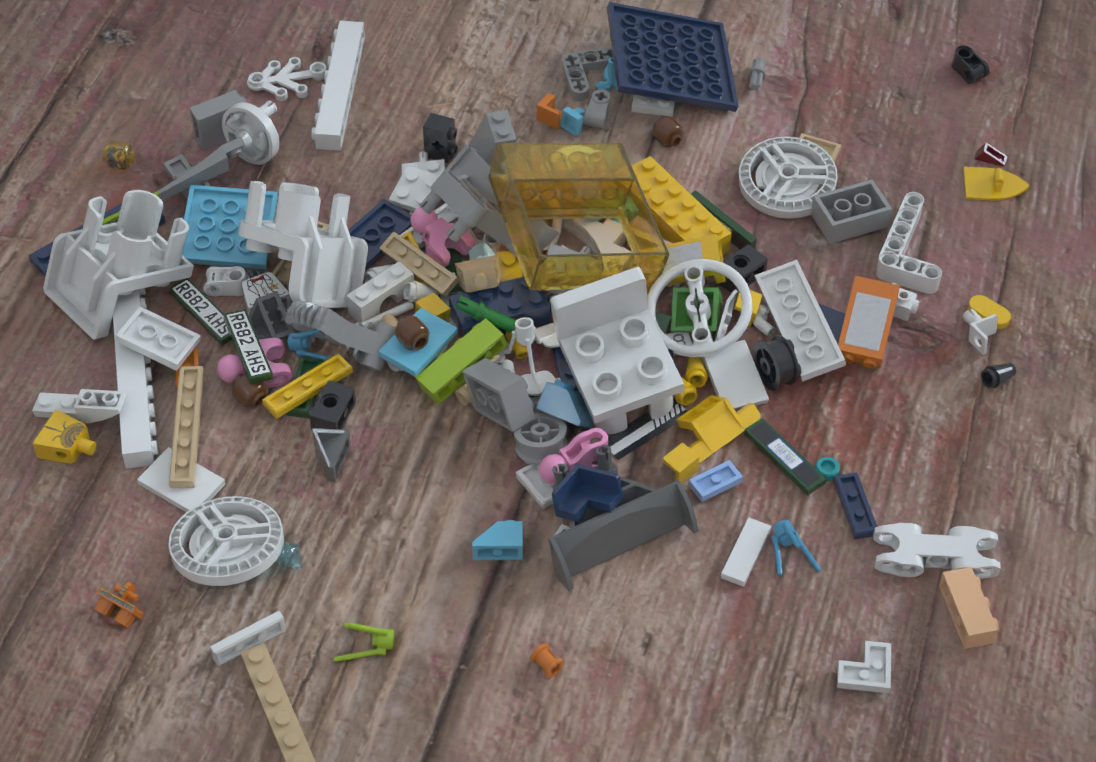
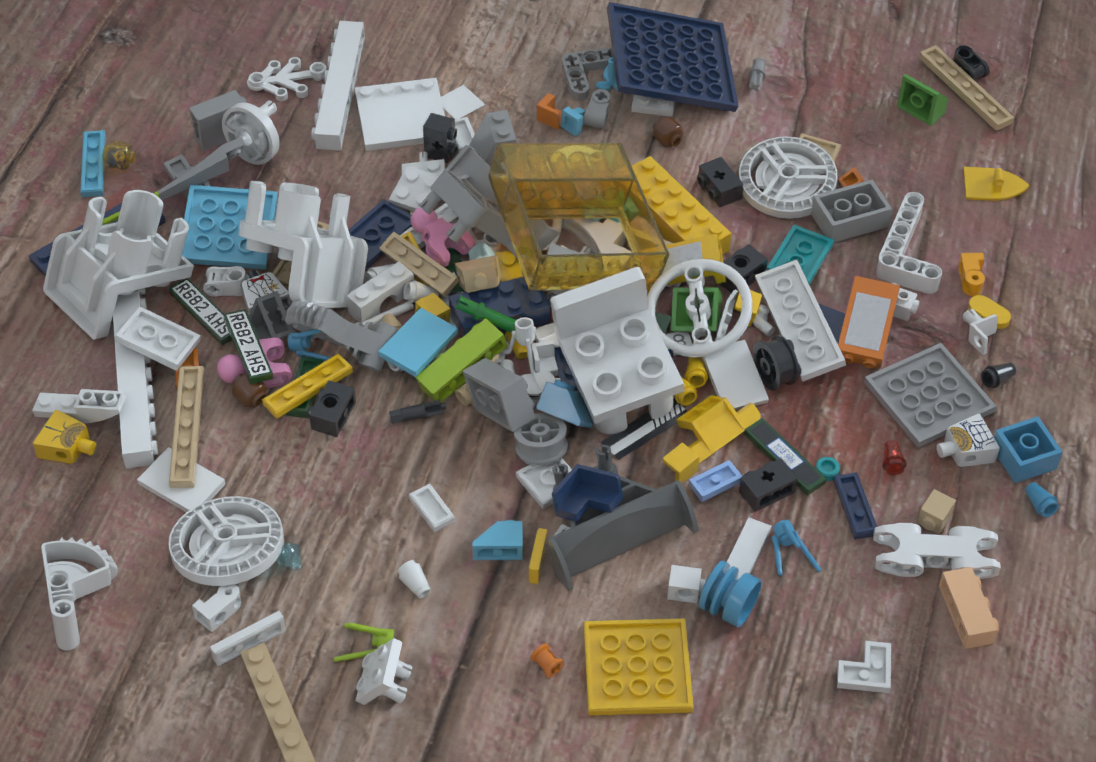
orange hips [95,582,145,628] -> none
dark grey slope [312,428,351,483] -> none
reddish brown head [395,316,430,350] -> none
bright pink piece [538,428,608,485] -> none
dark green tile [691,190,757,249] -> none
dark red piece [974,142,1007,166] -> none
none -> white arm [41,537,118,650]
none -> medium azure tile [80,130,106,197]
none -> white leg [192,584,241,632]
none -> white plate [355,78,445,151]
none -> white plate [356,638,412,705]
none -> black piece [389,400,446,424]
none -> white cone [398,560,431,599]
none -> white tile [409,483,455,533]
none -> white sticker [441,85,485,119]
none -> white tile [455,117,475,153]
none -> yellow tile [529,528,547,584]
none -> white panel [531,341,558,376]
none -> yellow tile [583,618,694,716]
none -> white brick [667,565,706,604]
none -> black brick [697,157,744,207]
none -> dark azure wheel [699,561,762,628]
none -> black brick [739,458,798,512]
none -> teal plate [766,225,834,285]
none -> orange slope [837,167,865,187]
none -> light grey plate [864,343,997,448]
none -> clear red cone [882,440,907,476]
none -> bright green slope [897,74,948,126]
none -> tan brick [917,489,956,534]
none -> tan plate [919,45,1014,131]
none -> white torso [937,414,1000,467]
none -> light orange leg [958,253,985,296]
none -> dark azure brick [994,416,1063,483]
none -> dark azure cone [1025,482,1059,517]

